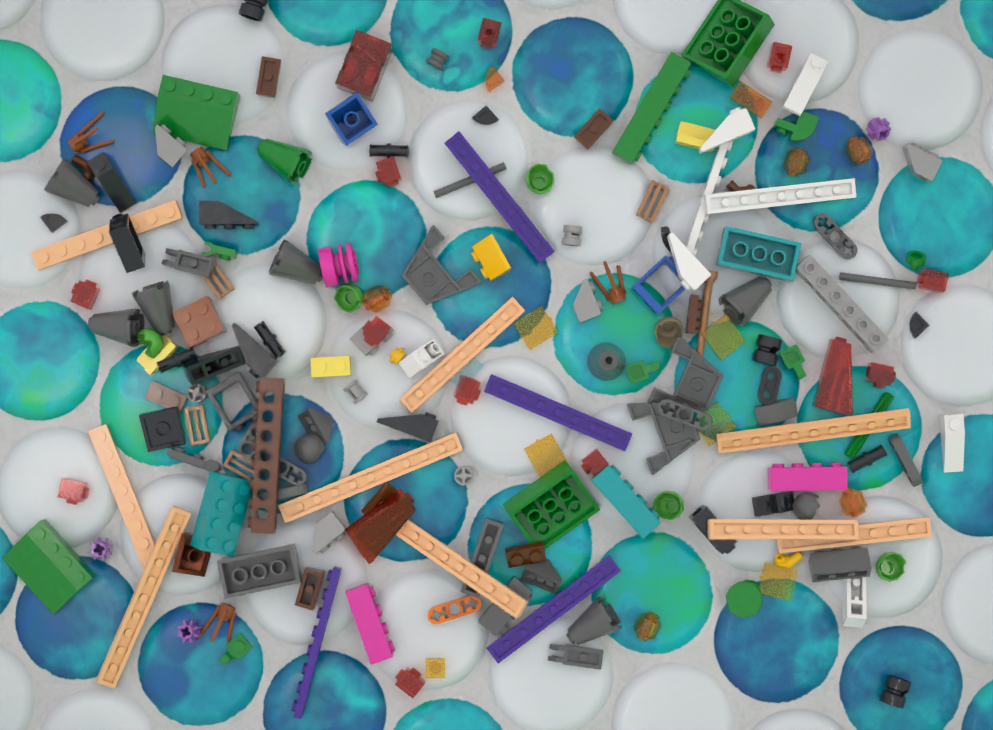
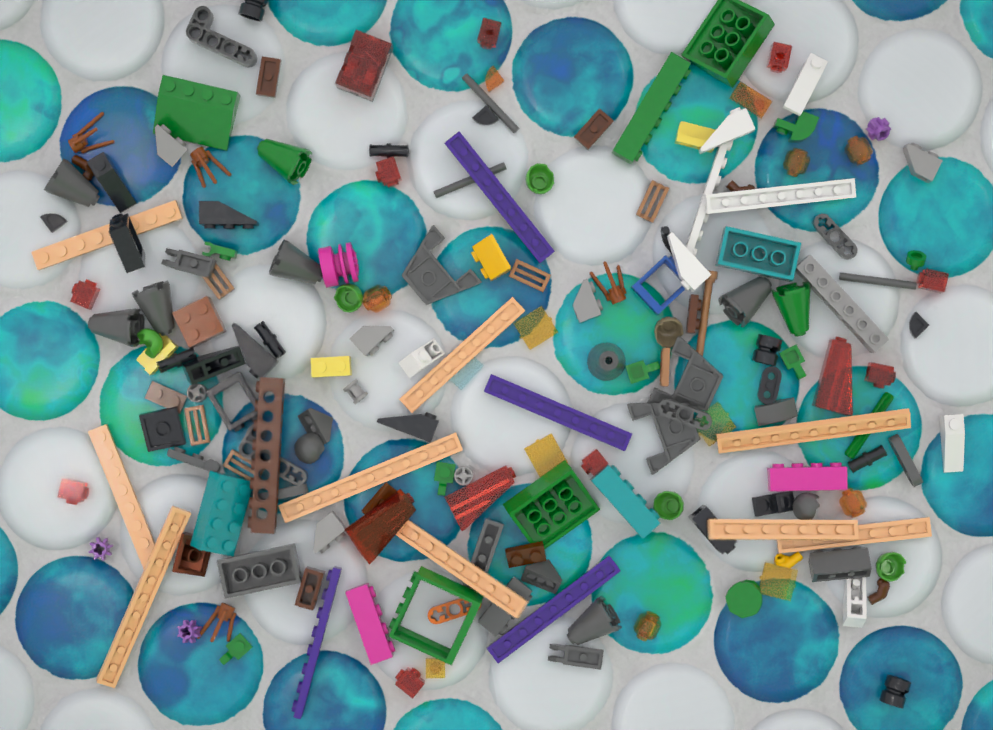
green slope [3,519,97,615] -> none
blue slope [325,92,378,146] -> none
clear red brick [362,316,392,347] -> none
yellow plate [389,347,406,365] -> none
dark grey wheel [426,48,449,71] -> none
clear red brick [453,375,481,406] -> none
light grey wheel [562,225,582,246] -> none
clear yellow piece [701,314,745,360] -> none
none -> dark grey beam [186,6,257,67]
none -> green window [389,566,484,666]
none -> green plate [434,462,456,496]
none -> clear red slope [445,465,516,531]
none -> dark grey bar [462,73,519,133]
none -> medium nougat tile [509,259,551,292]
none -> medium nougat tile [660,348,670,387]
none -> green cone [772,282,810,337]
none -> reddish brown arm [867,578,890,605]

